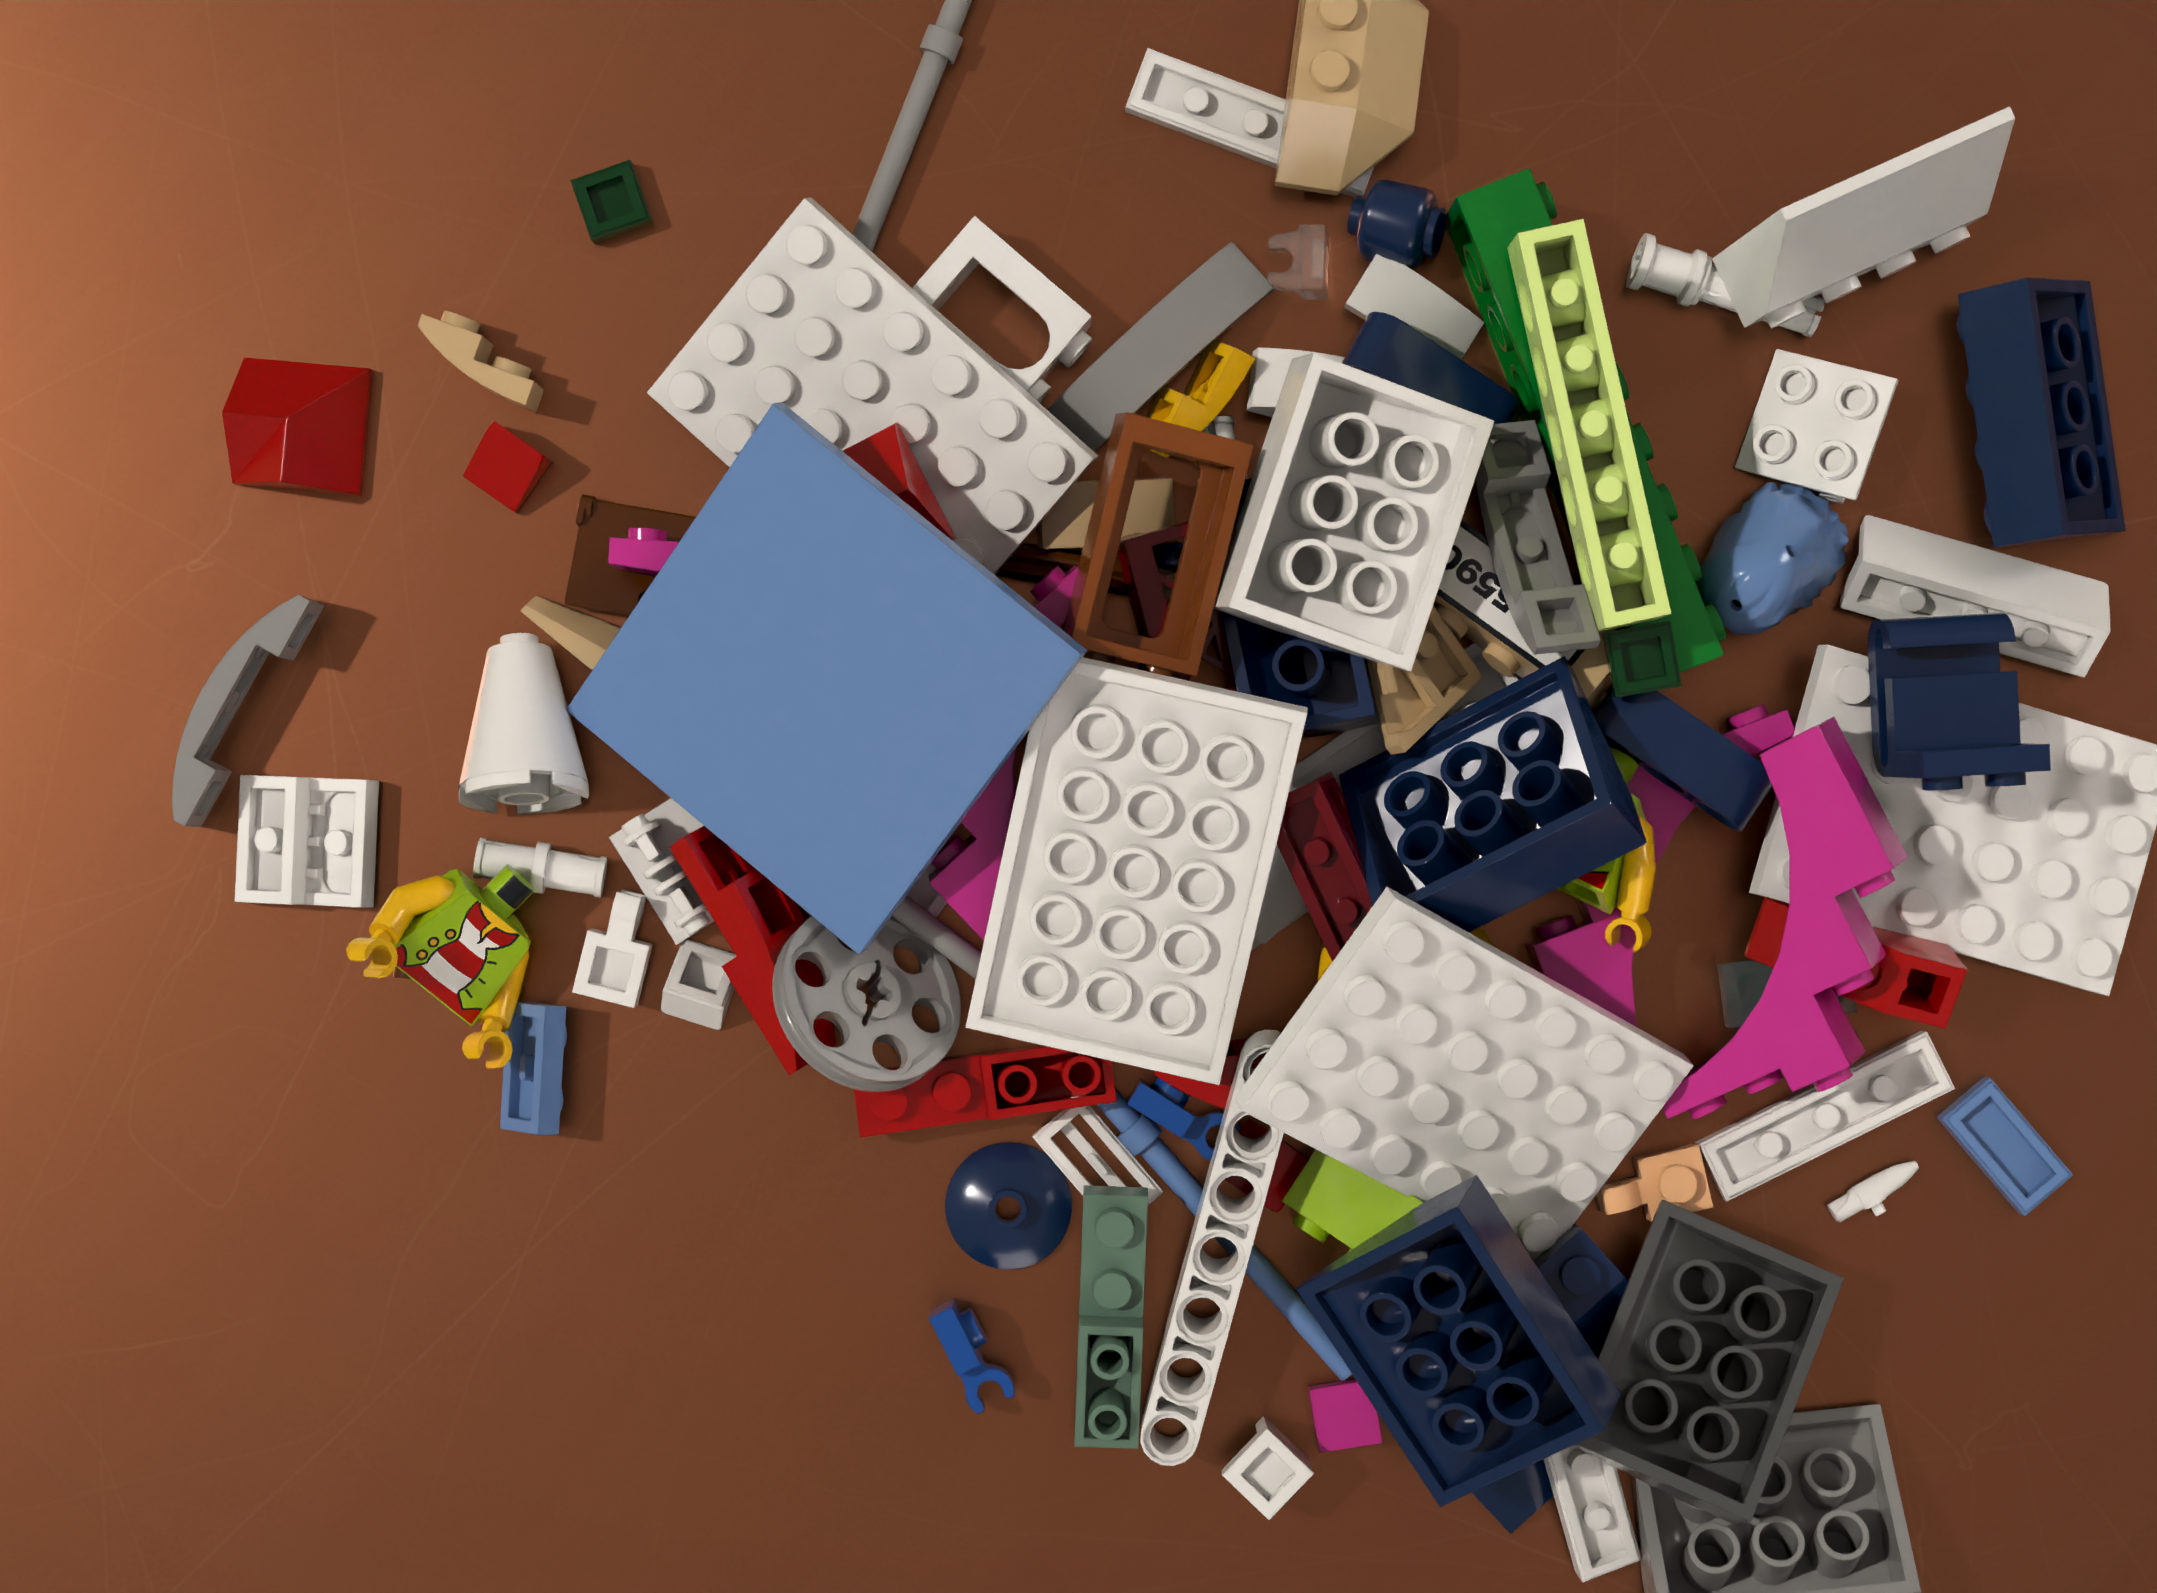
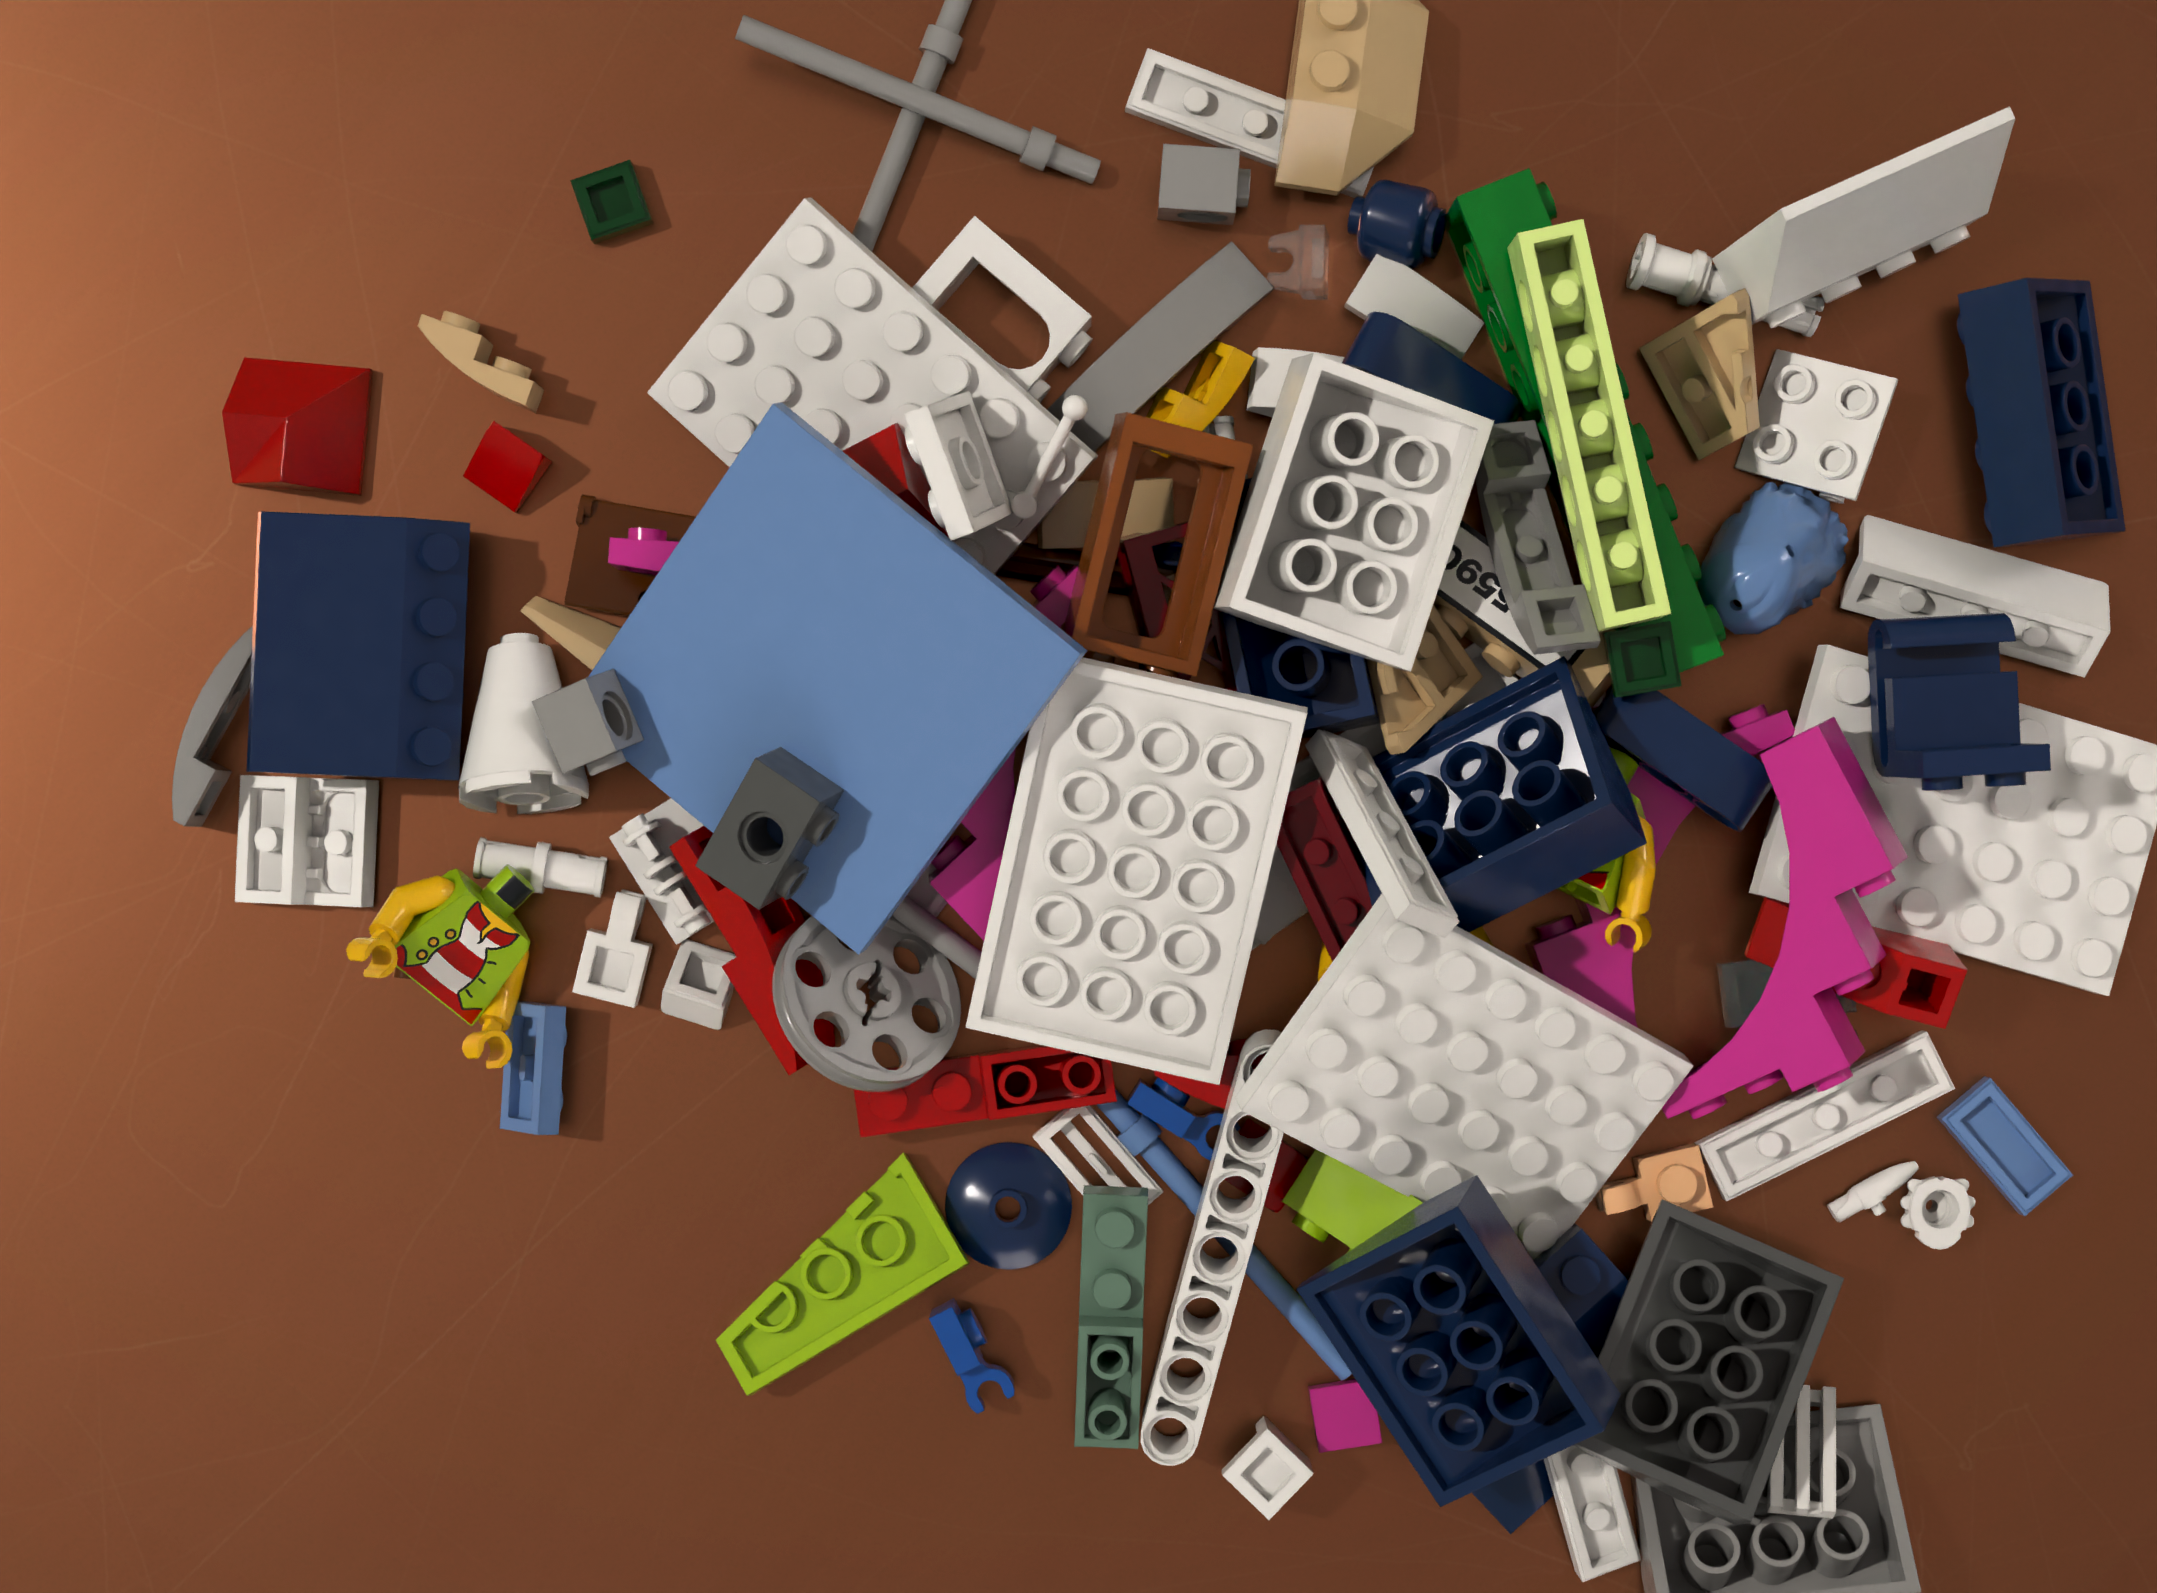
none -> dark blue slope [246,511,470,780]
none -> light grey brick [532,669,644,776]
none -> dark grey brick [695,747,844,910]
none -> lime wing [716,1153,970,1396]
none -> light grey bar [735,15,1101,184]
none -> white plate [904,391,1013,541]
none -> white hinge [1011,395,1088,519]
none -> light grey brick [1157,143,1251,225]
none -> white tile [1305,729,1459,938]
none -> tan wing [1639,288,1760,460]
none -> white tile [1767,1385,1836,1519]
none -> white animal [1900,1176,1976,1250]

